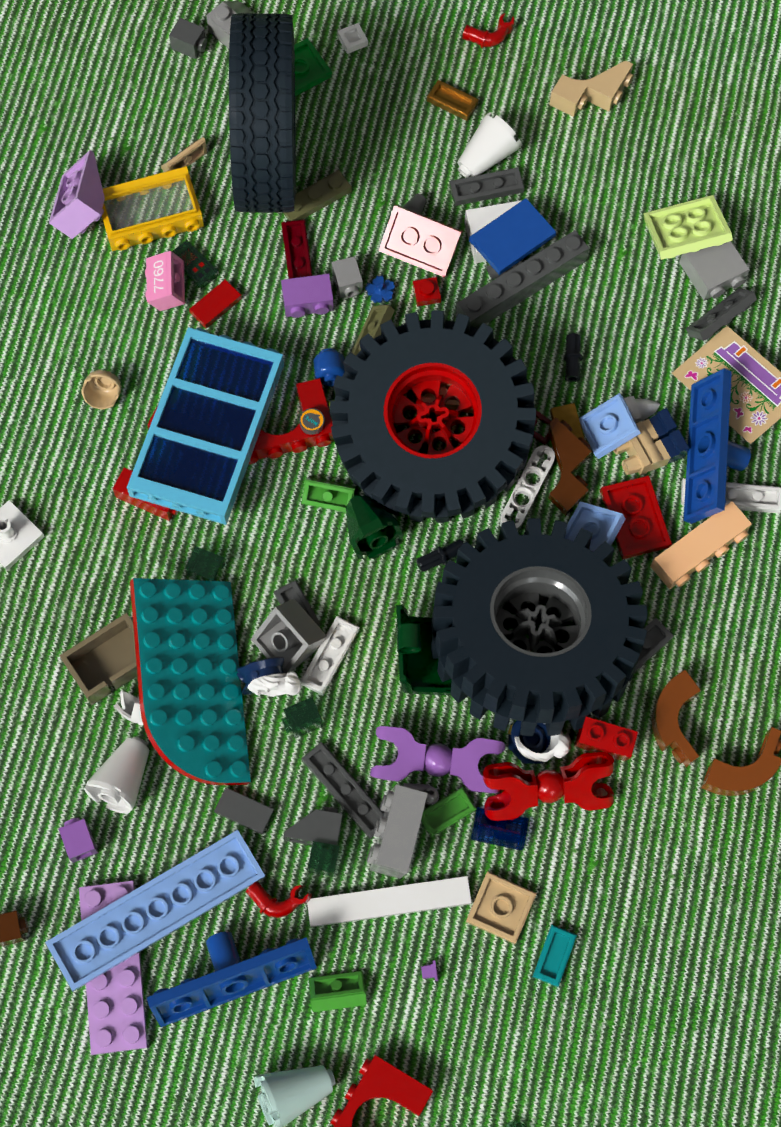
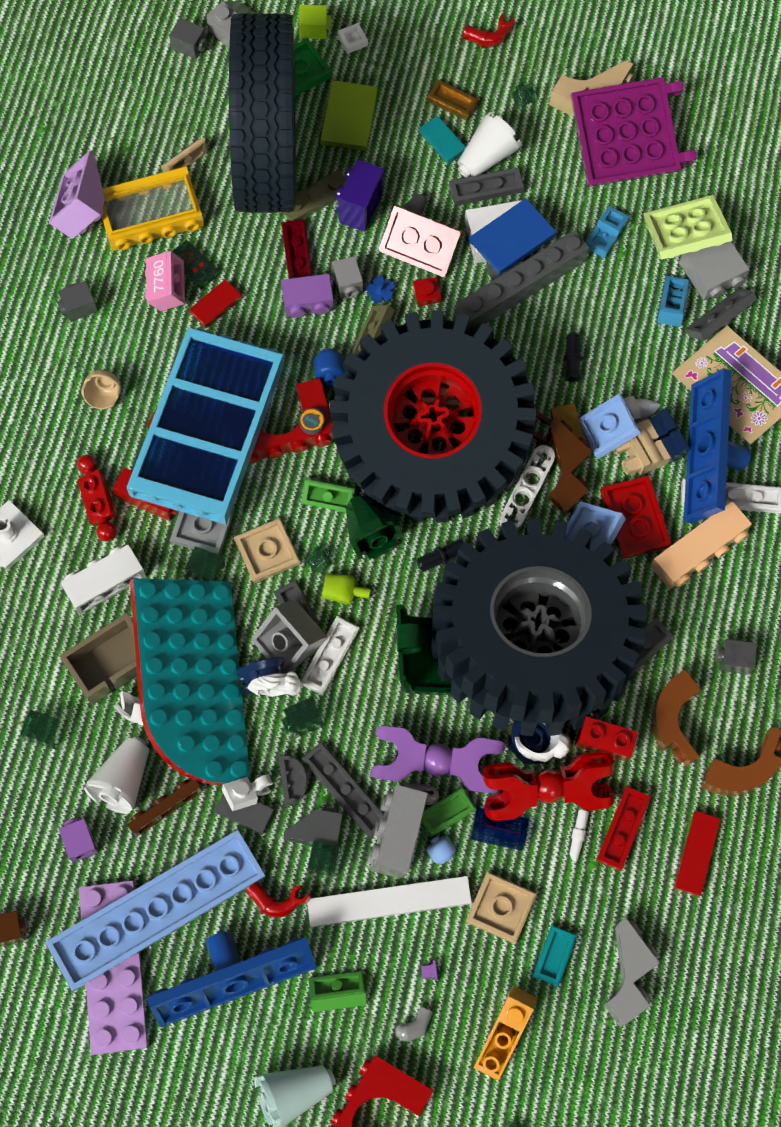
none -> clear green panel [20,710,60,750]
none -> dark grey brick [57,281,98,322]
none -> white brick [61,545,146,615]
none -> red plate [77,454,117,542]
none -> reddish brown plate [127,779,203,838]
none -> light grey plate [170,507,235,557]
none -> white plate [222,775,273,811]
none -> tan tile [234,518,301,584]
none -> dark grey plate [278,754,308,808]
none -> lime brick [299,5,332,39]
none -> clear green piece [306,545,333,573]
none -> lime tile [320,80,378,151]
none -> lime piece [322,573,370,605]
none -> dark purple brick [336,159,384,232]
none -> light grey arm [395,1007,433,1042]
none -> teal tile [419,116,466,164]
none -> light blue piece [426,835,456,864]
none -> light orange slope [474,985,537,1081]
none -> clear green piece [512,83,537,107]
none -> magenta plate [570,77,696,187]
none -> white piece [570,810,589,862]
none -> dark azure slope [585,206,630,259]
none -> red plate [596,786,651,871]
none -> light grey arch [604,918,659,1028]
none -> dark azure slope [657,275,690,327]
none -> red tile [673,811,720,897]
none -> flat silver brick [715,639,757,675]

